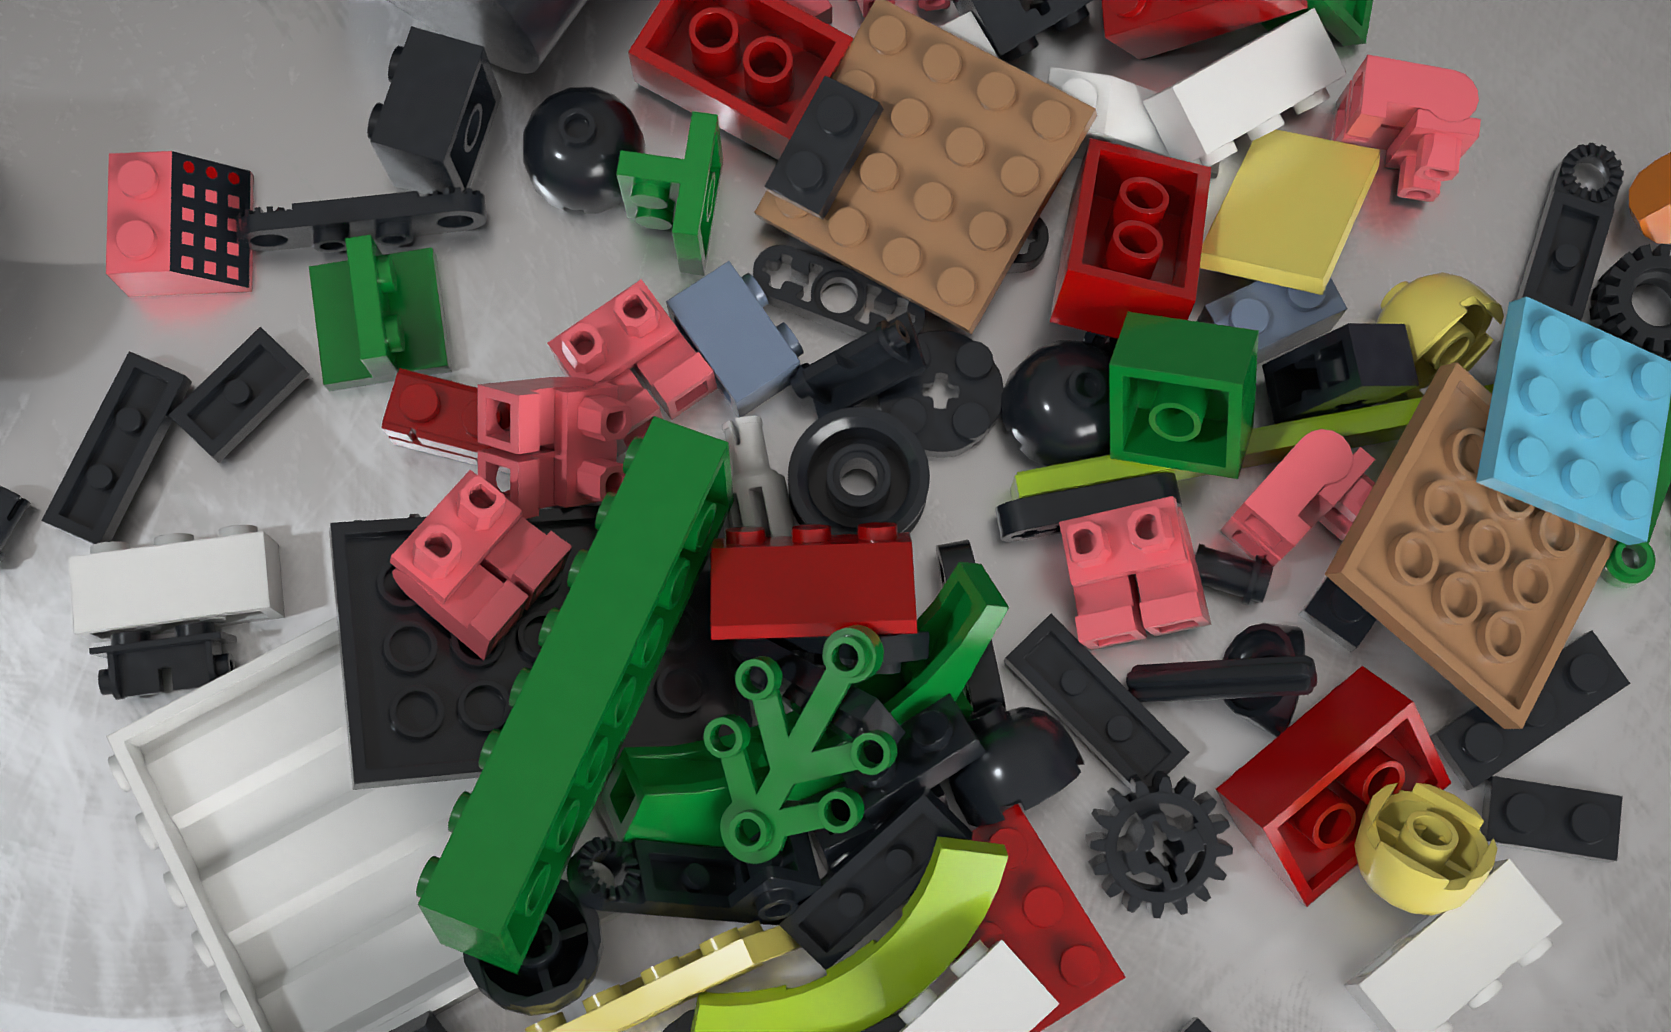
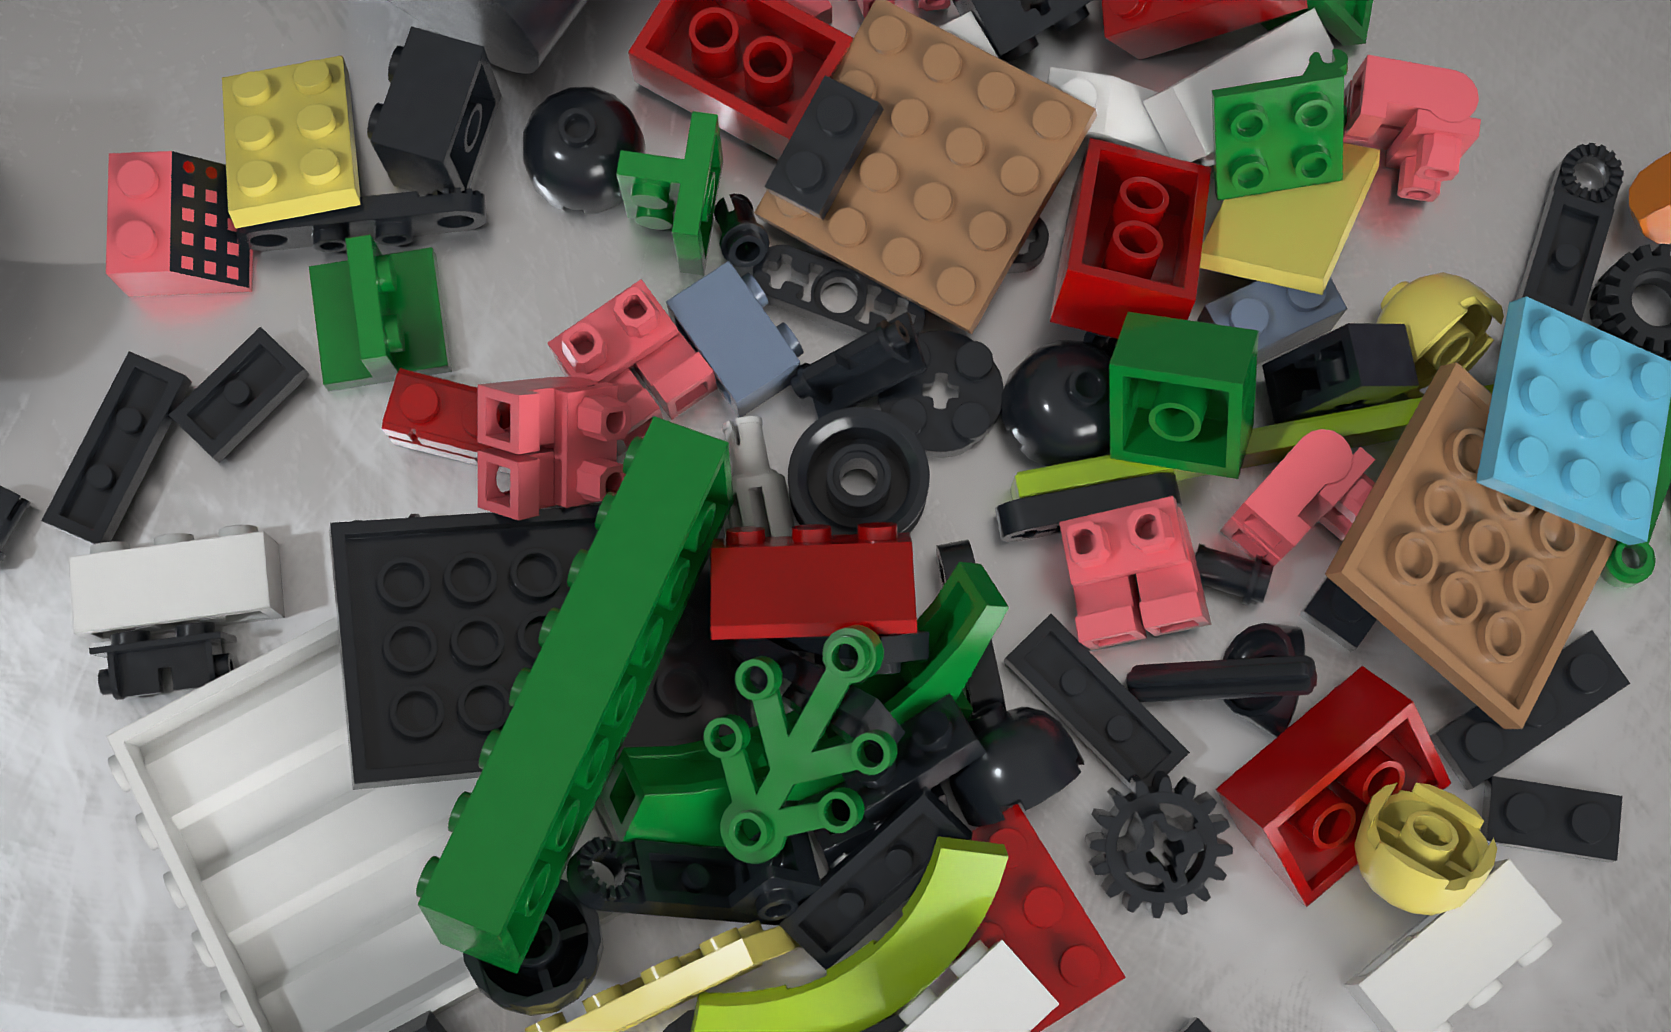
coral hips [390,470,572,660] -> none
none -> light yellow plate [222,55,361,228]
none -> black pin [714,193,770,268]
none -> green plate [1212,49,1348,201]

